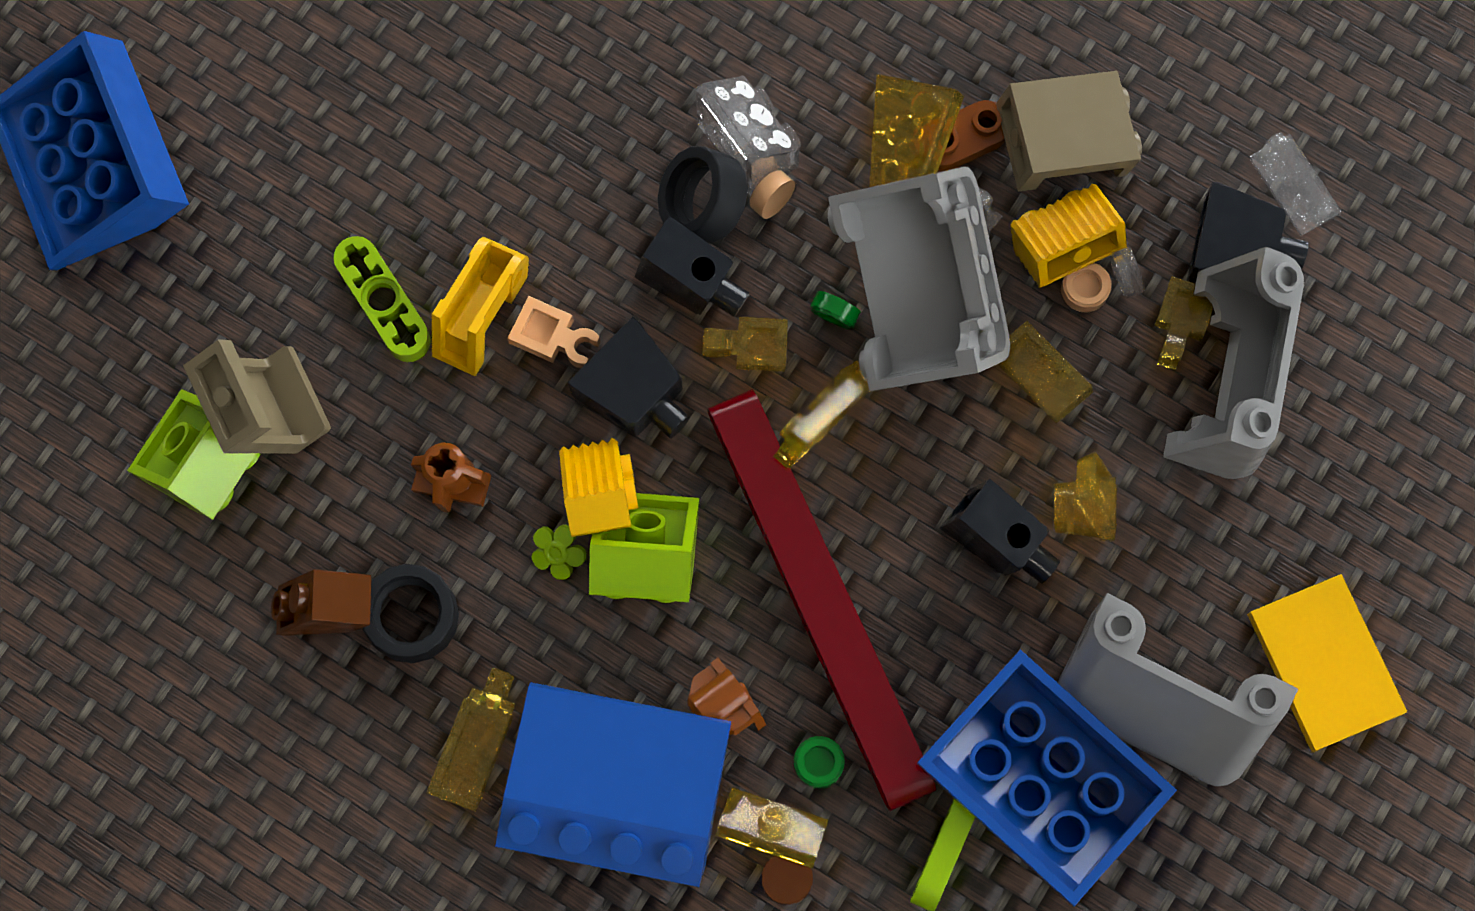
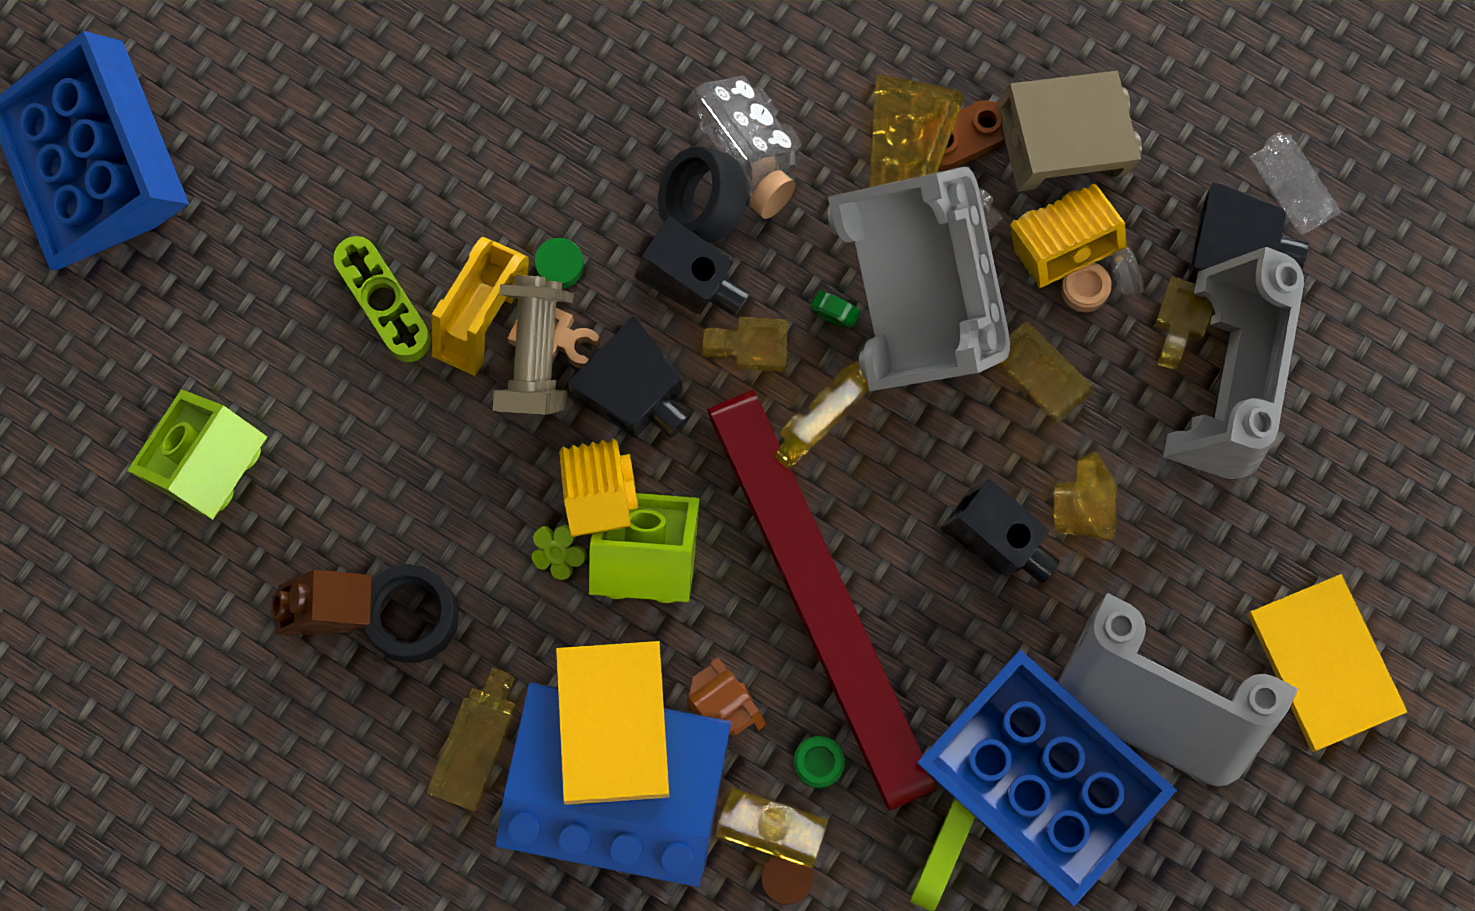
dark tan panel [183,339,331,454] -> none
dark orange piece [411,443,492,513] -> none
none -> dark tan fence [493,275,574,415]
none -> green tile [535,238,584,289]
none -> yellow tile [556,641,669,805]

